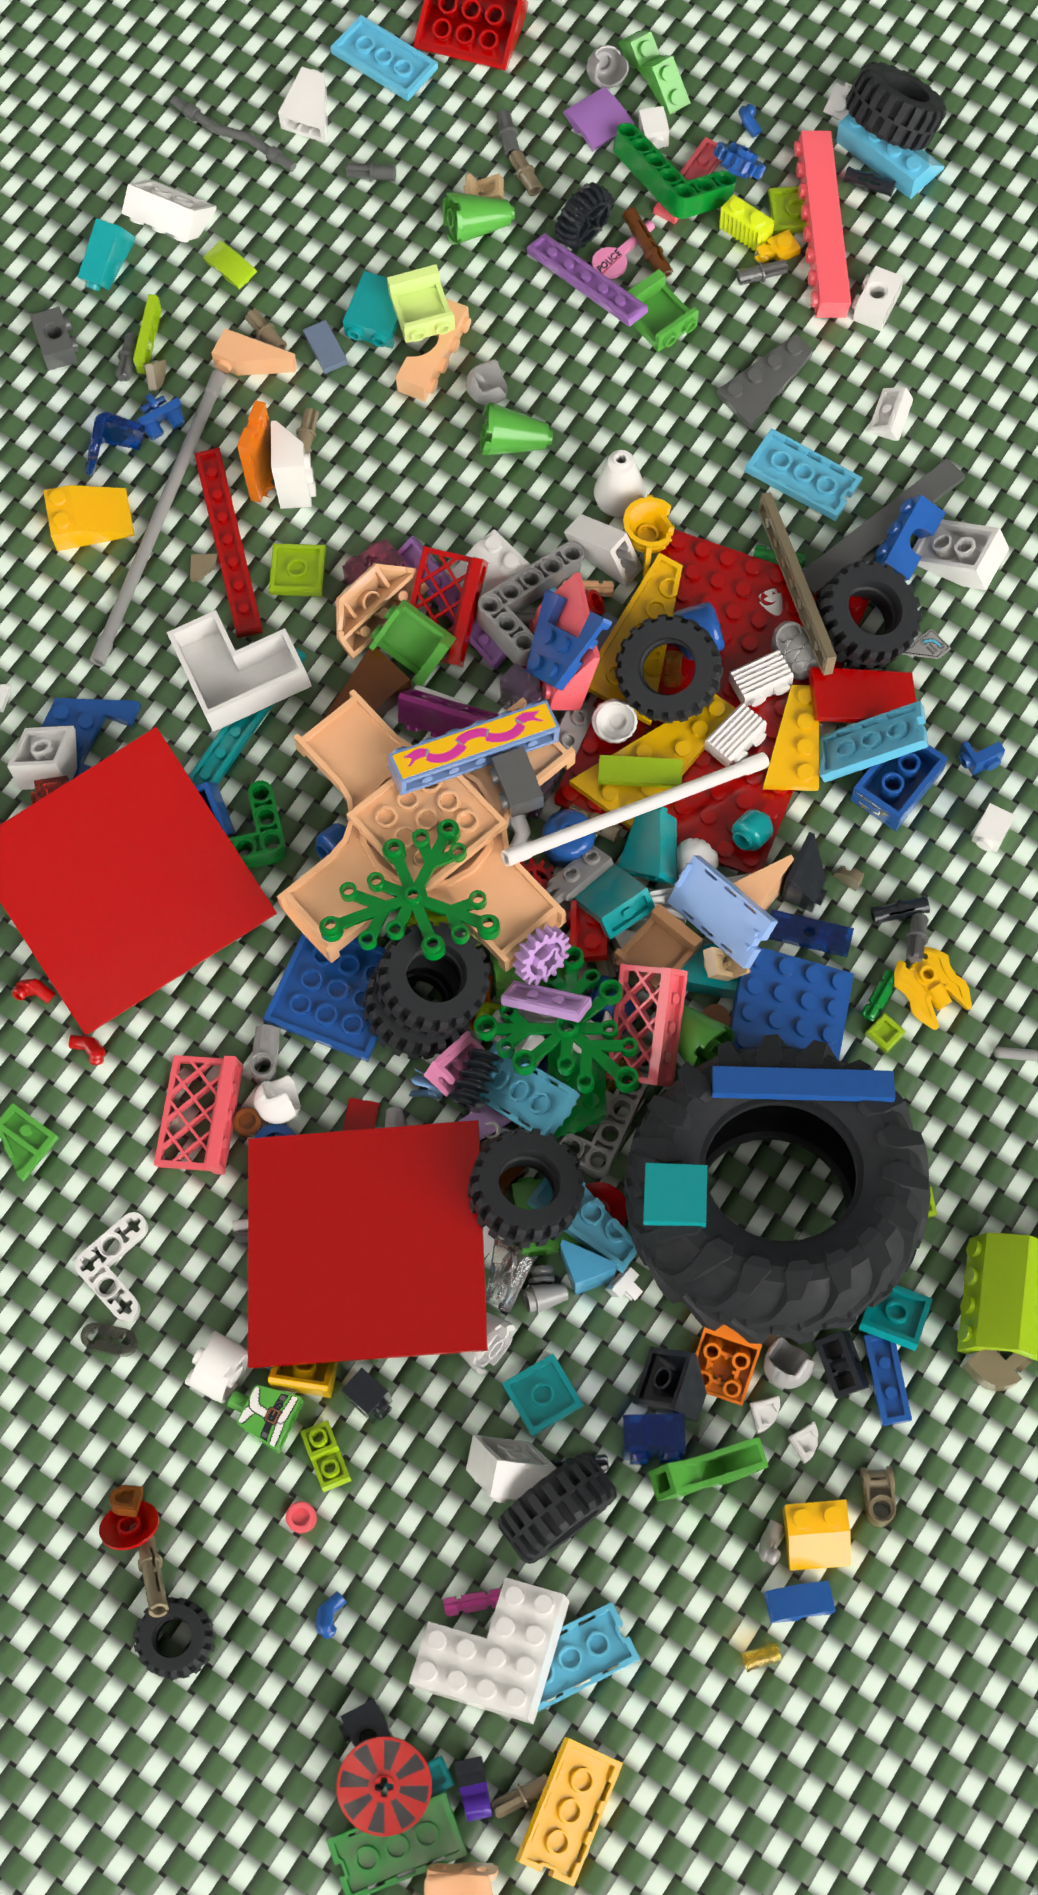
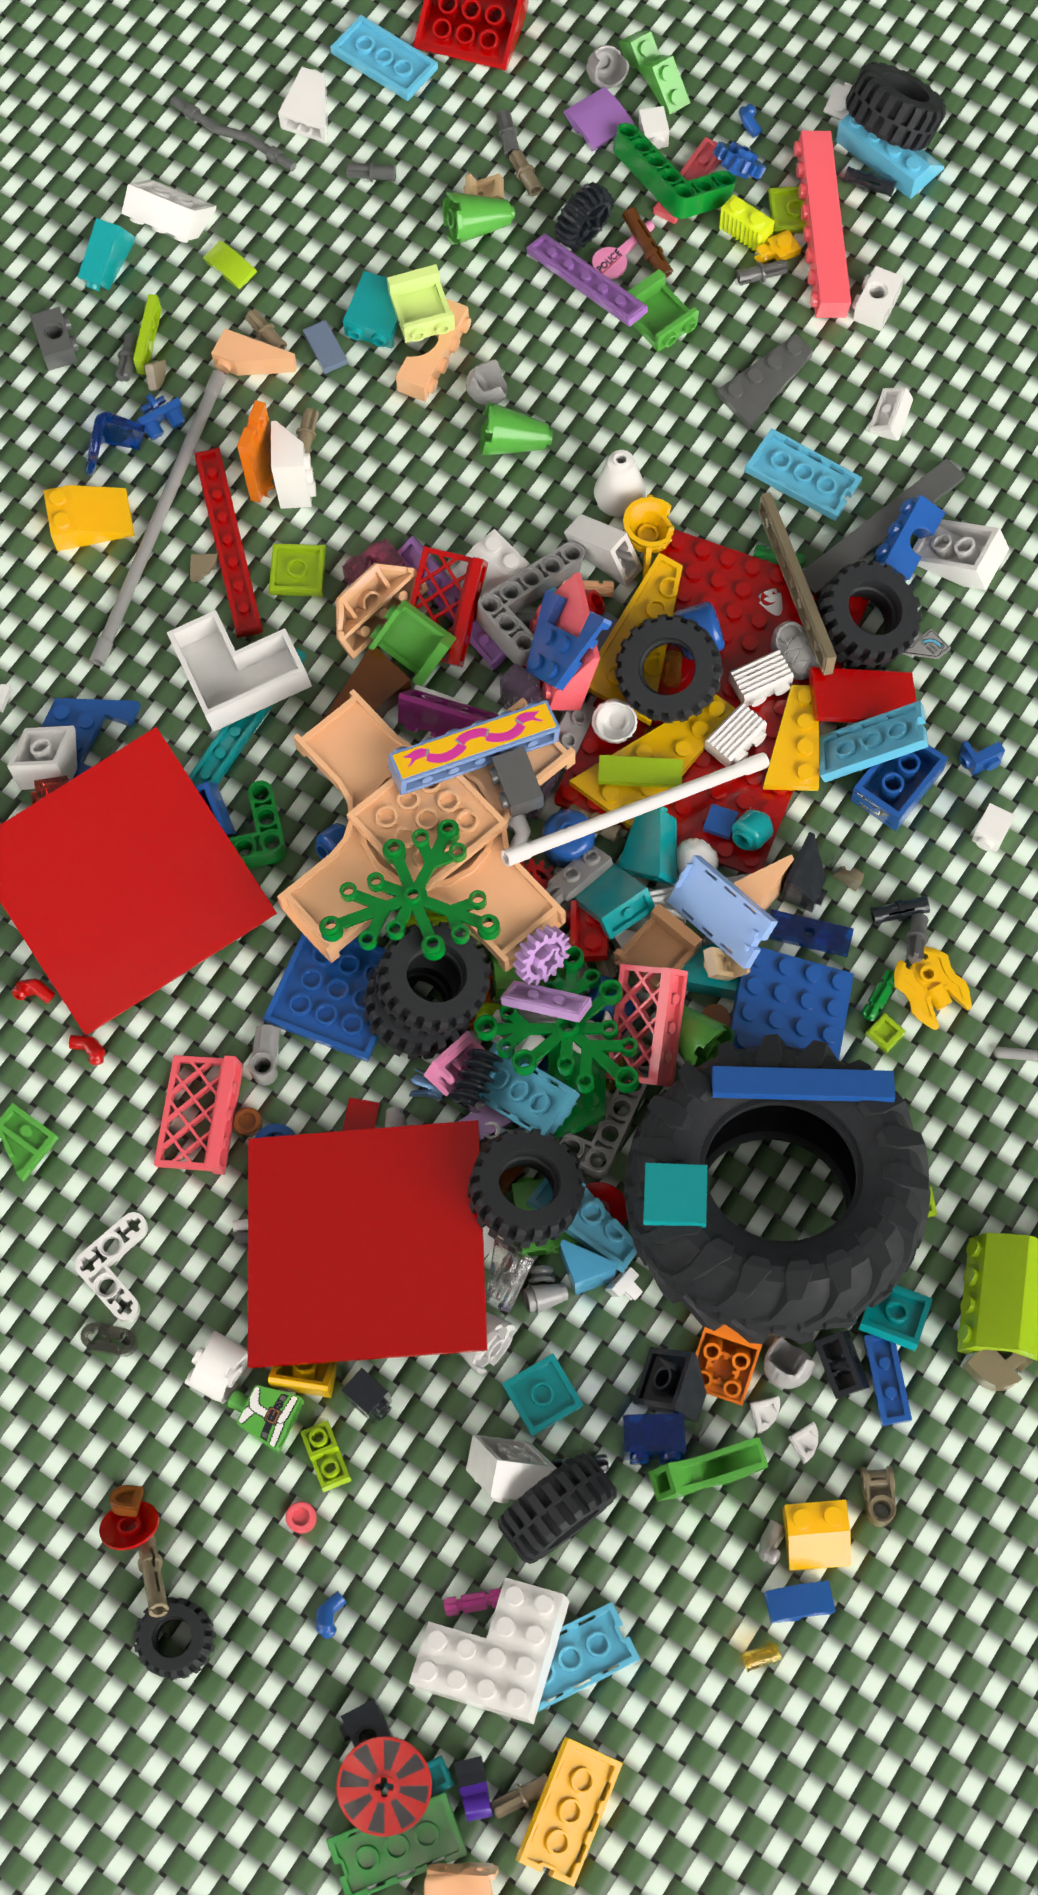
white hair [253,1075,301,1124] -> none
none -> blue tile [703,804,738,840]

